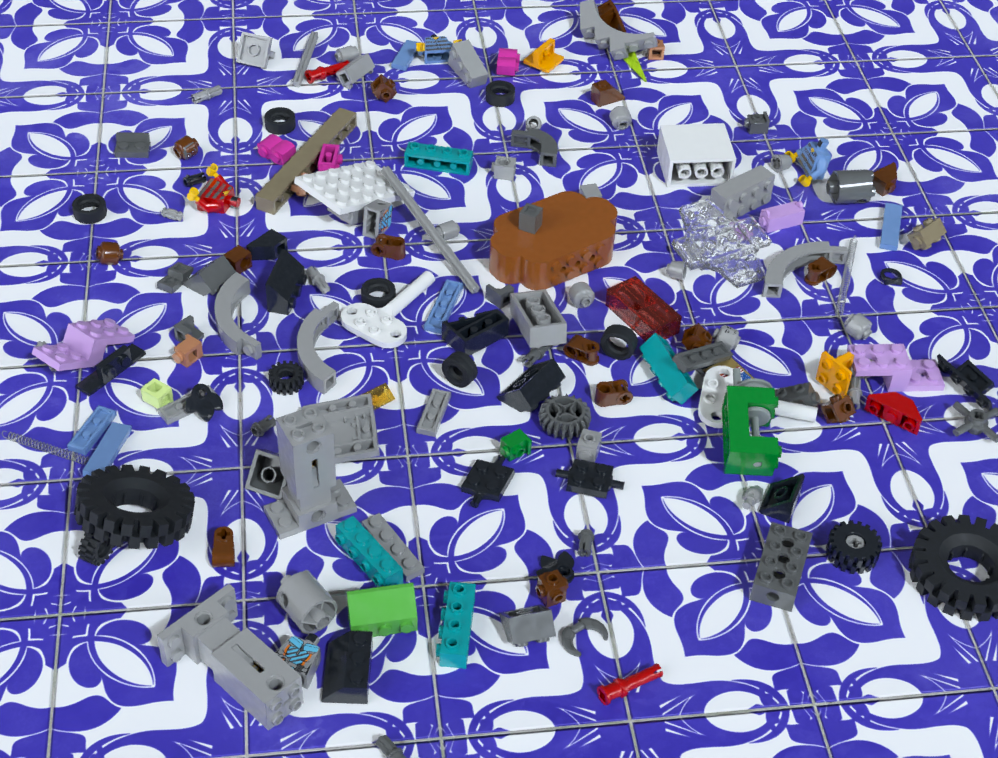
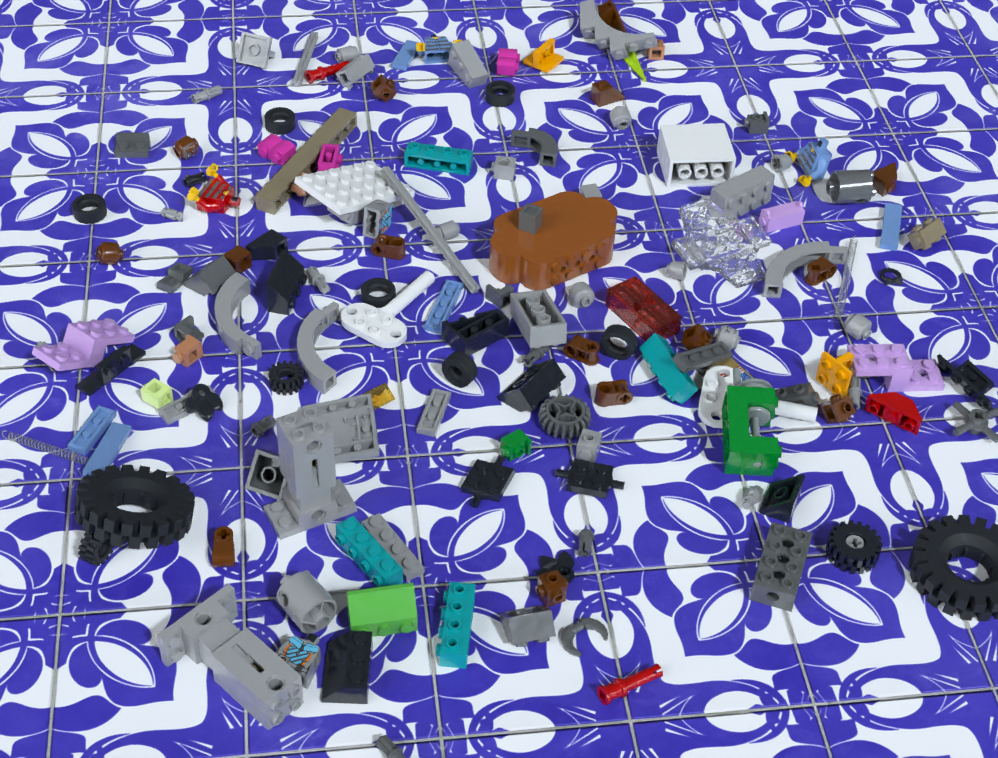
light grey brick [526,116,542,131] -> none

